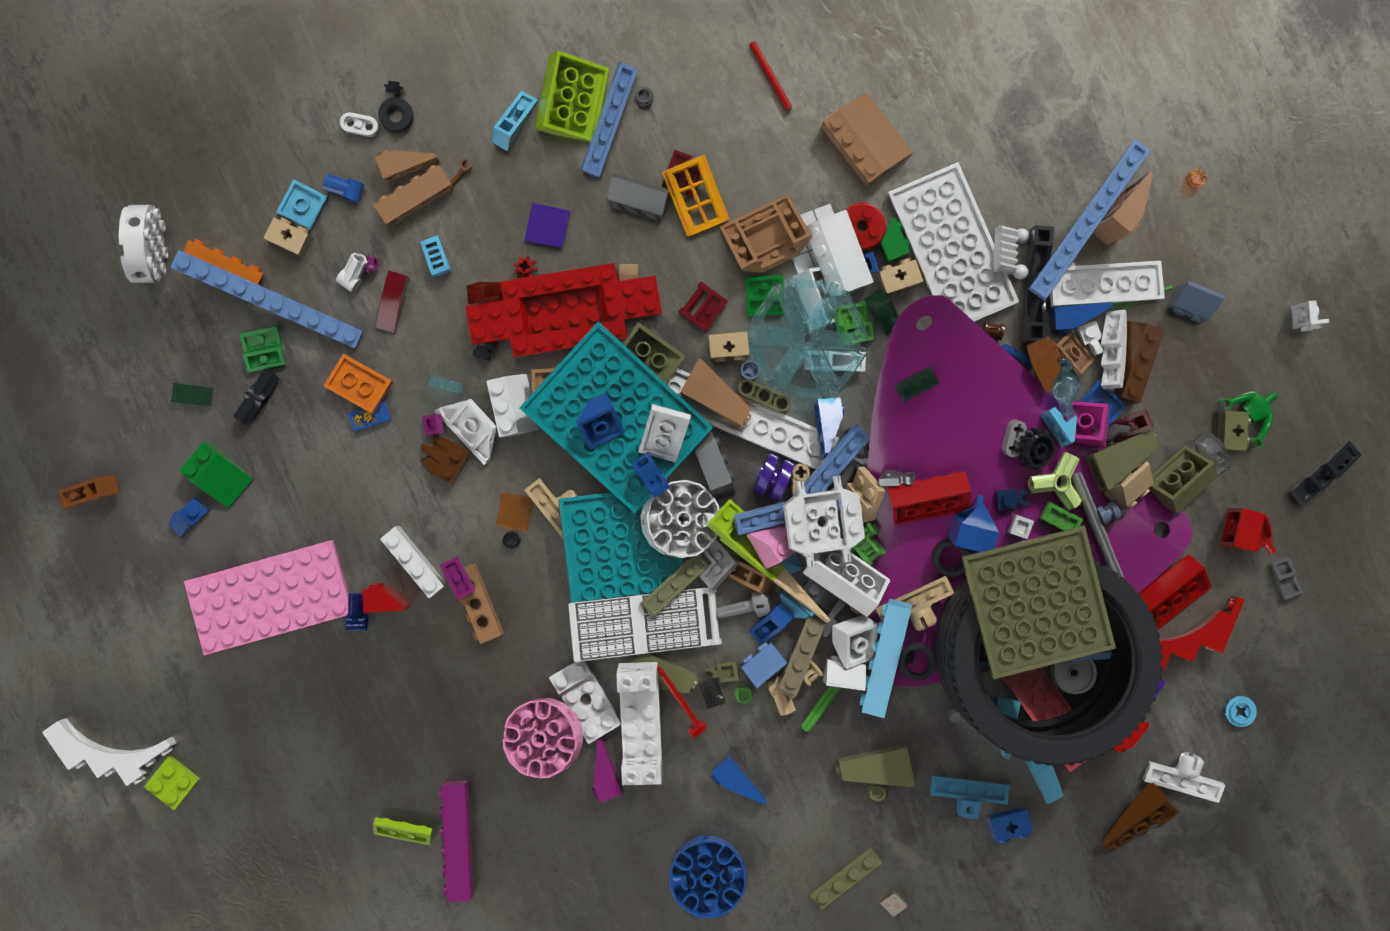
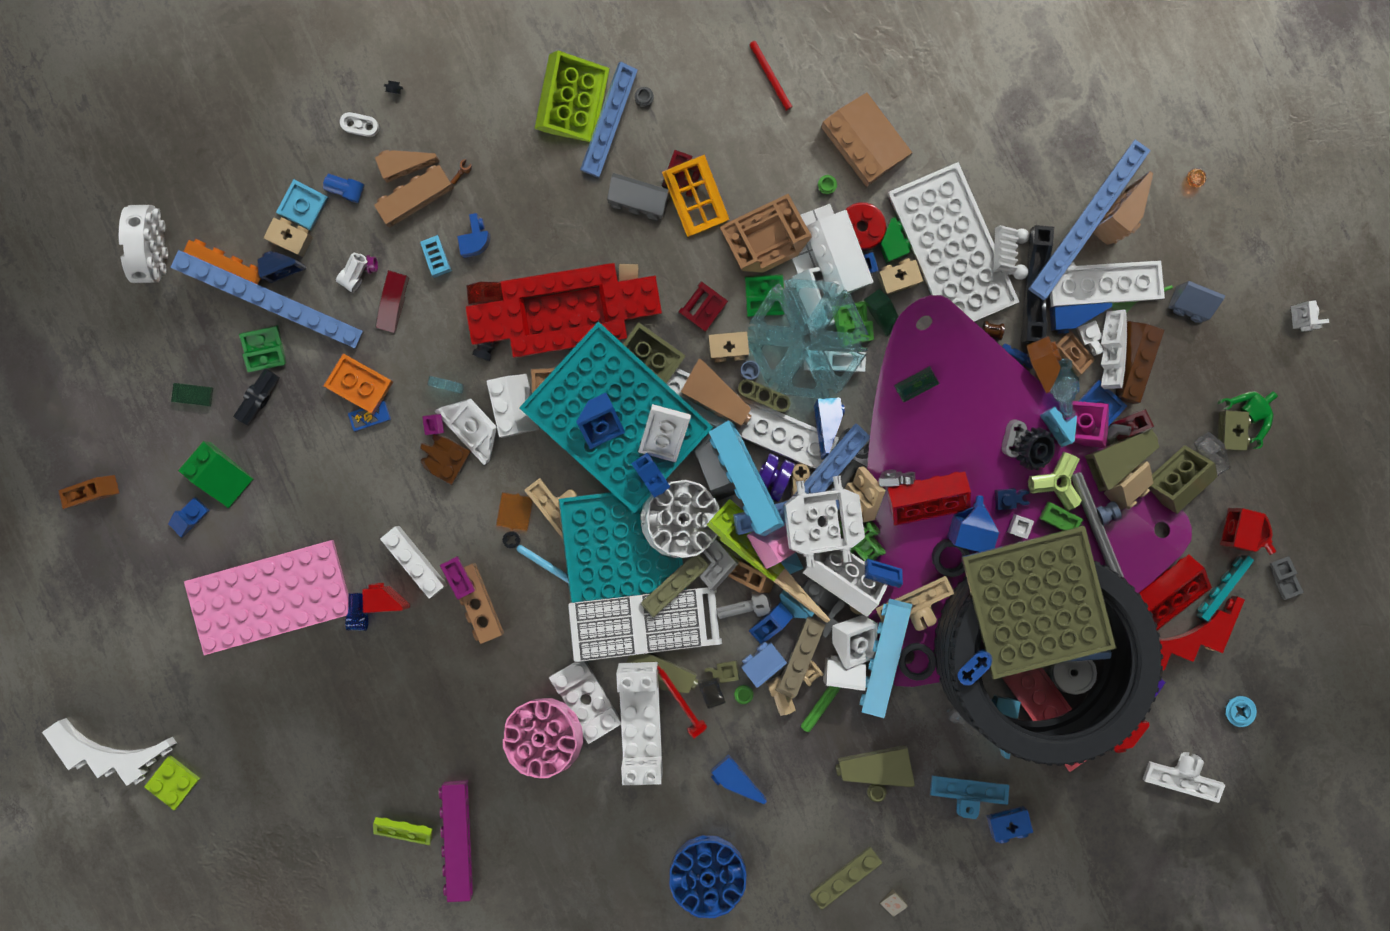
black tyre [378,97,414,133] -> none
medium azure slope [491,91,538,151] -> none
red gear [513,255,538,278] -> none
dark purple tile [525,203,570,249] -> none
magenta slope [592,737,623,803] -> none
medium azure slope [1026,760,1064,804] -> none
reddish brown wedge [1102,783,1180,851] -> none
black slope [1289,440,1361,506] -> none
none -> dark blue slope [257,251,307,283]
none -> blue brick [457,213,491,258]
none -> medium azure piece [517,545,569,584]
none -> medium azure brick [709,420,785,536]
none -> bright green plate [818,175,837,194]
none -> blue tile [864,559,903,588]
none -> blue beam [958,651,993,685]
none -> teal plate [1196,555,1254,622]

